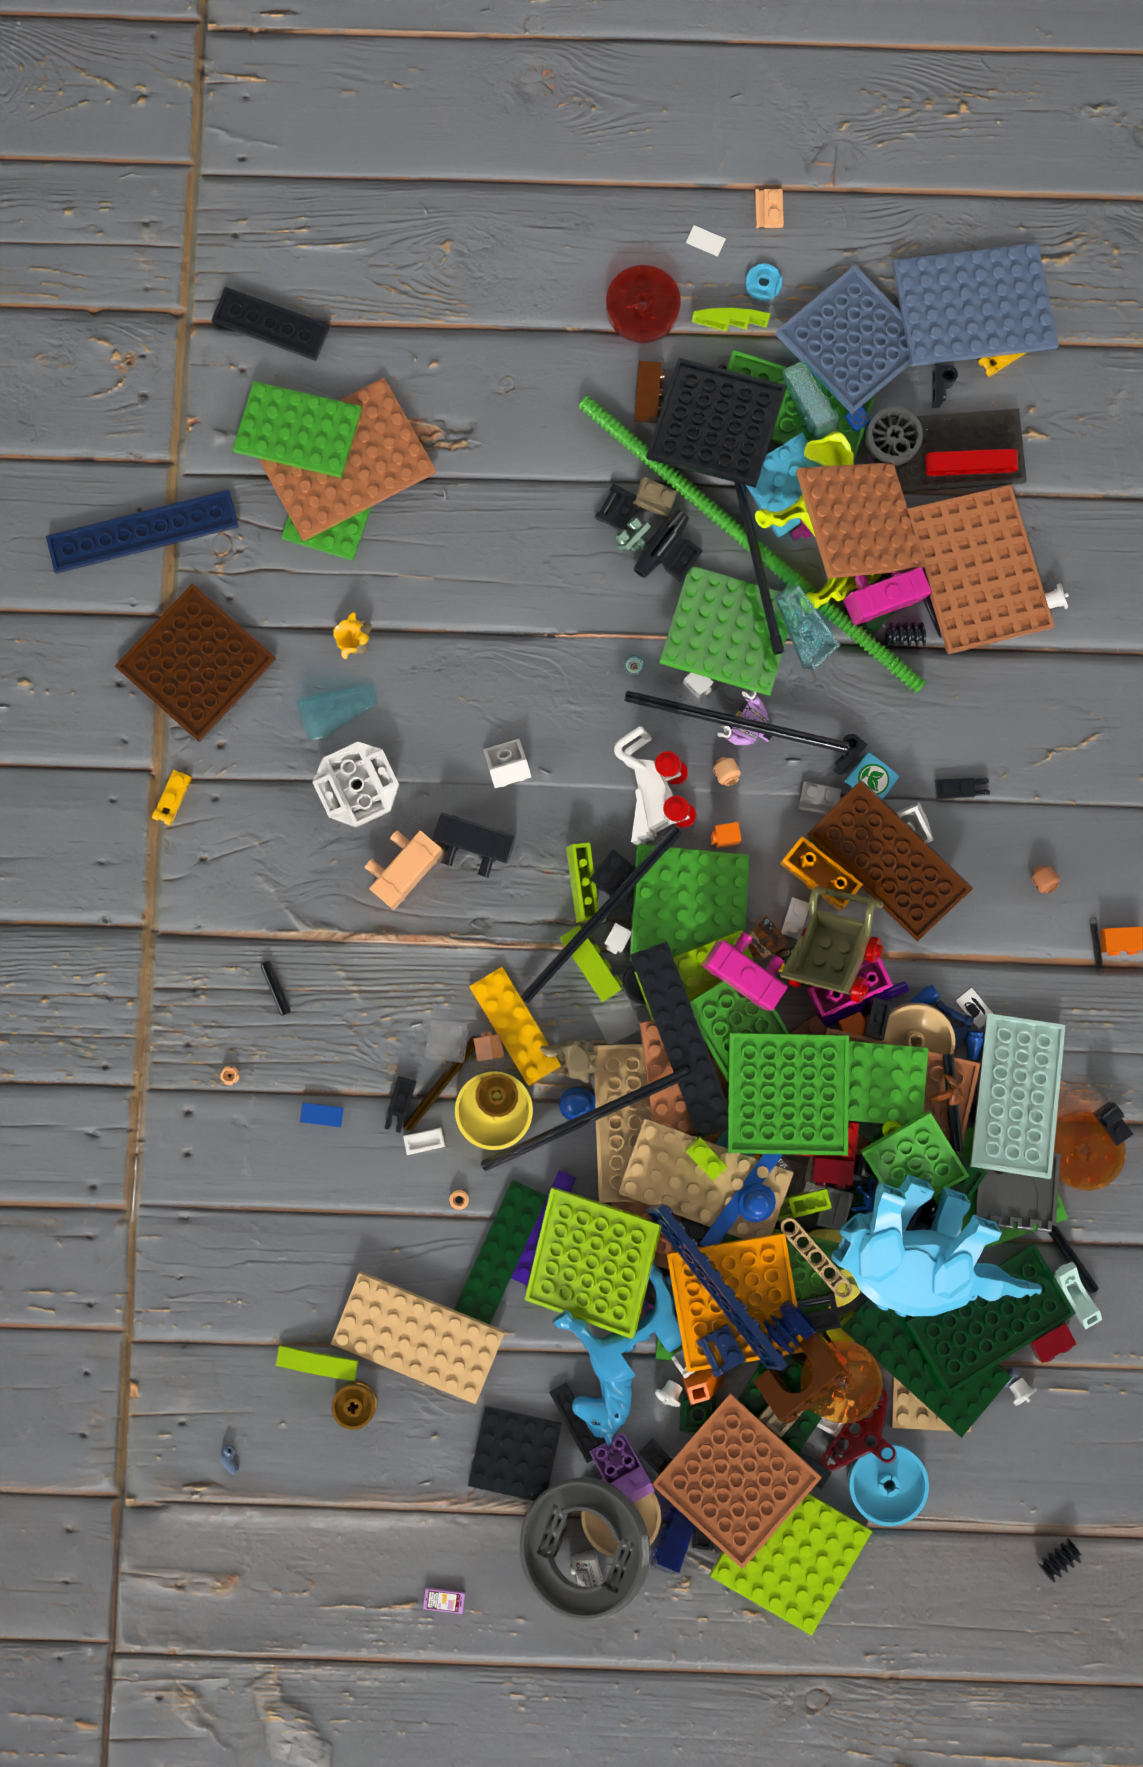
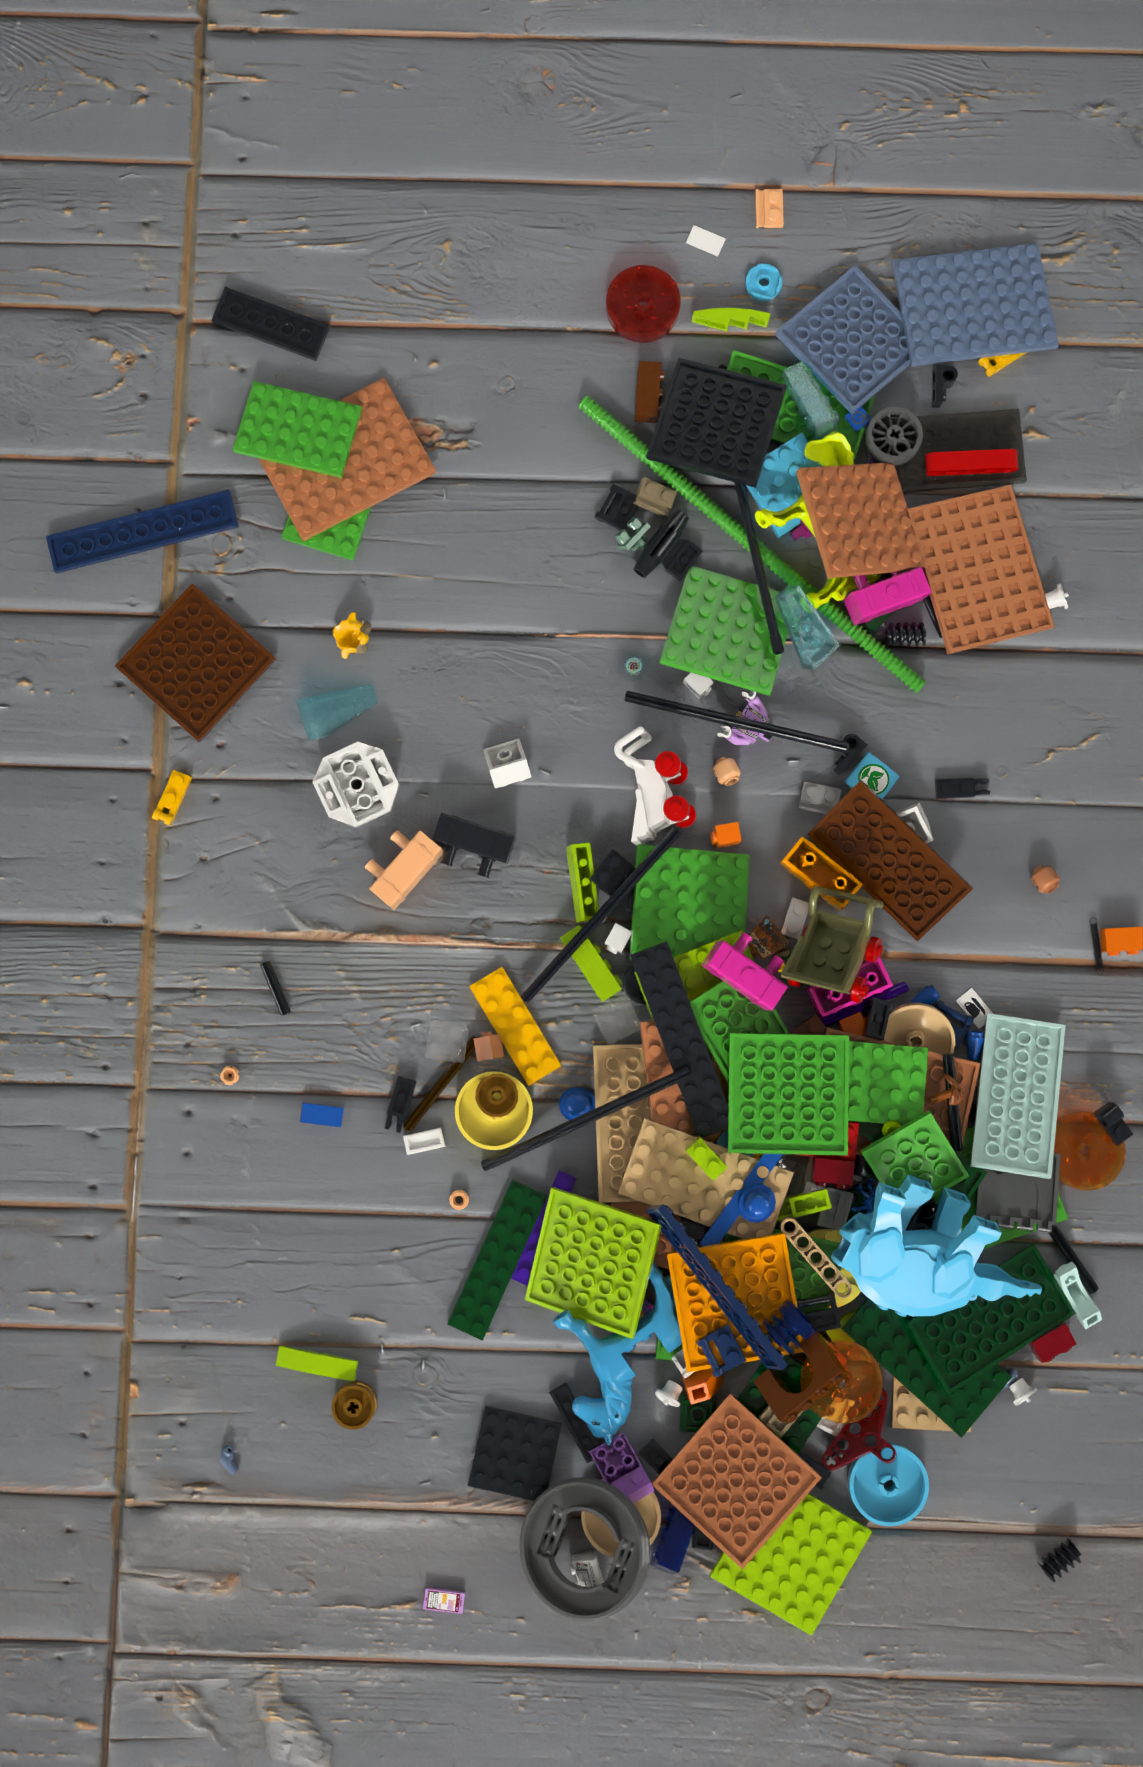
tan plate [331,1271,505,1404] -> none
dark tan head [540,1039,598,1083] -> none

